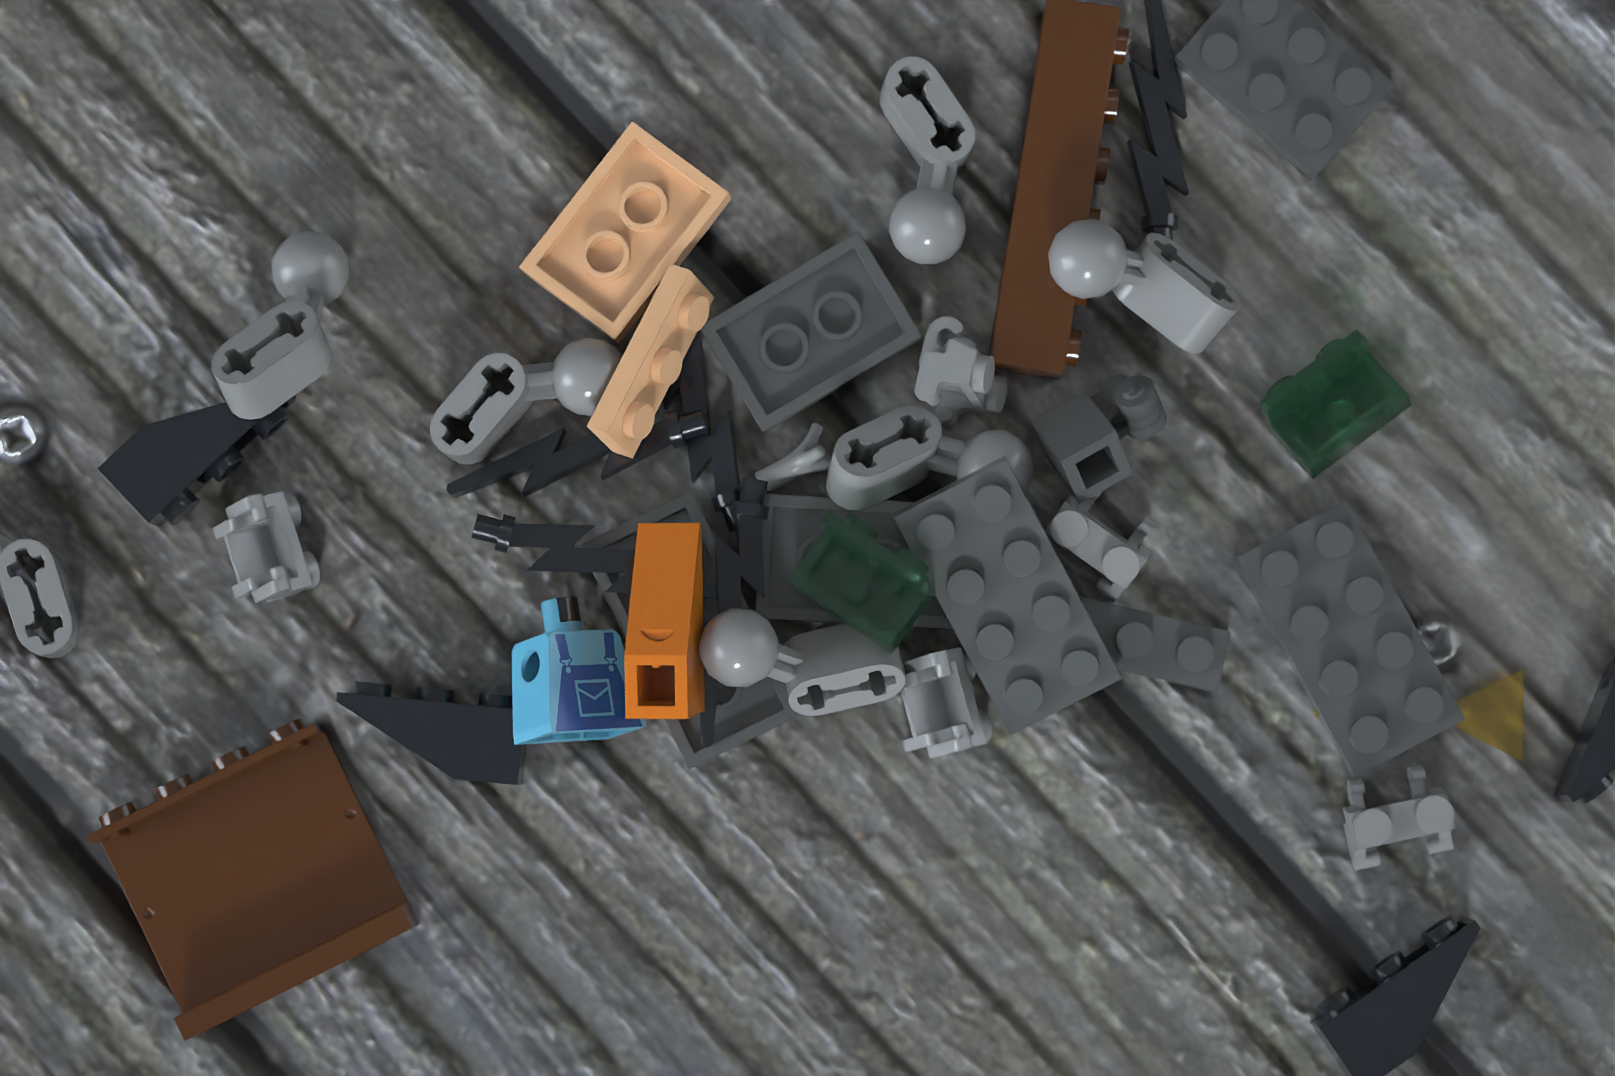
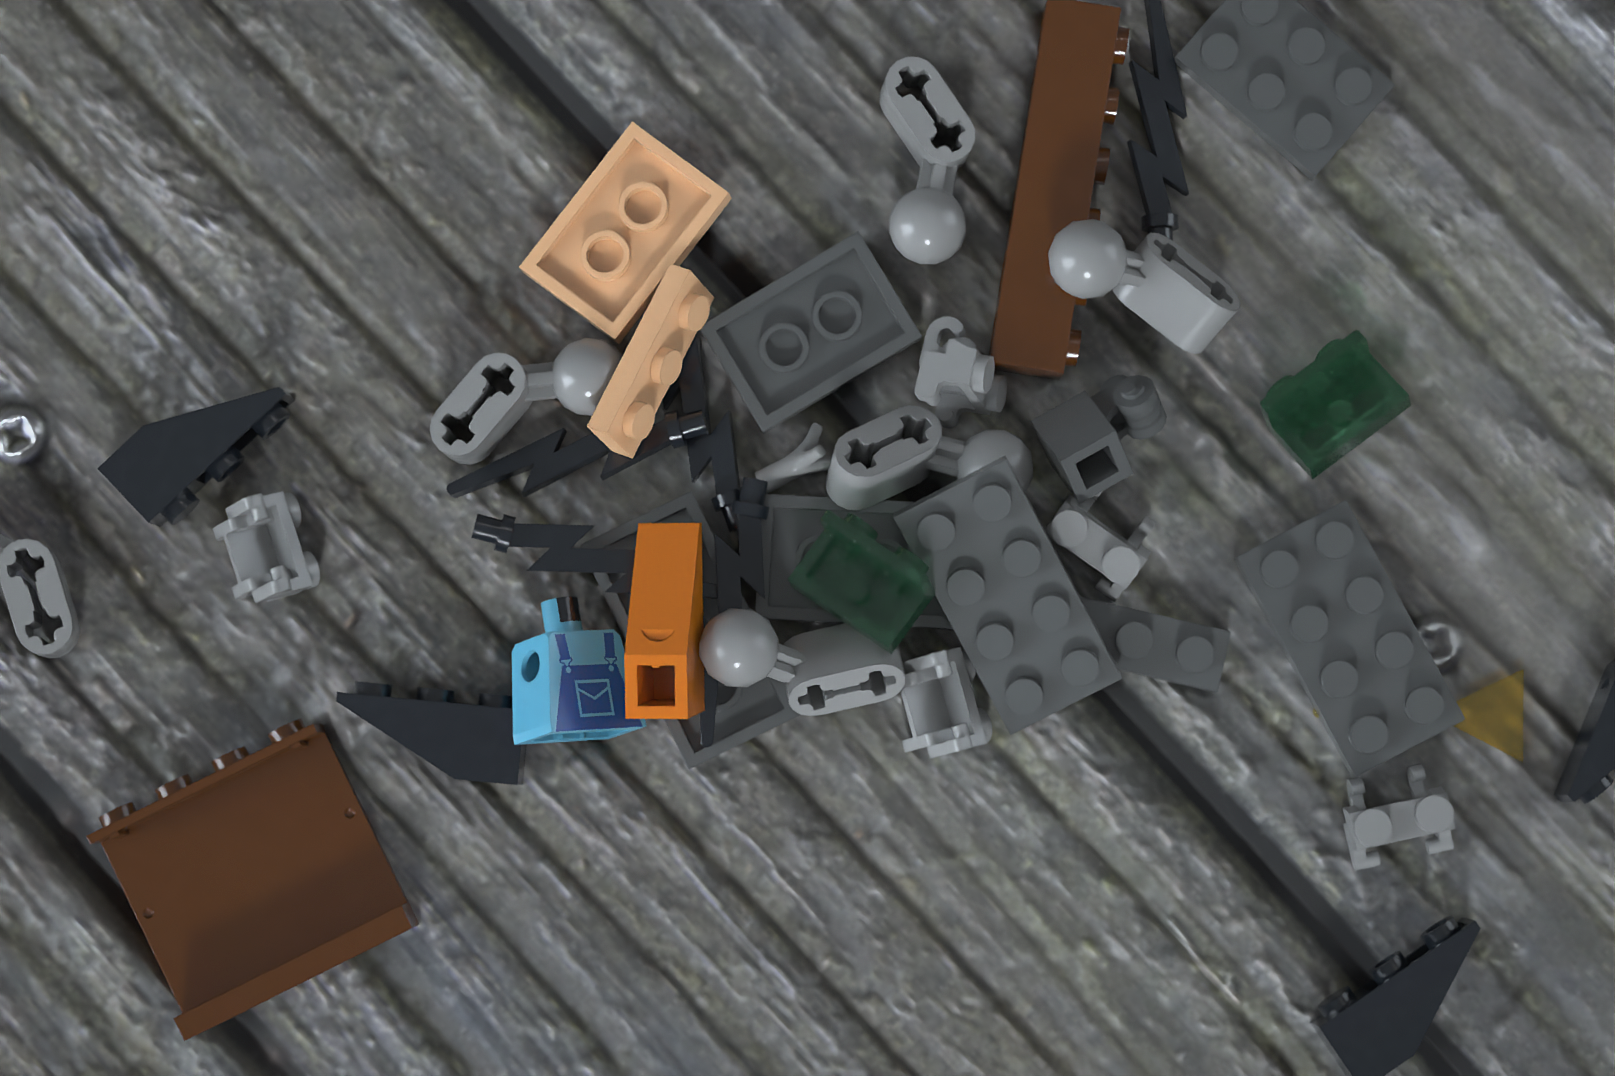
light grey beam [211,230,350,420] -> none

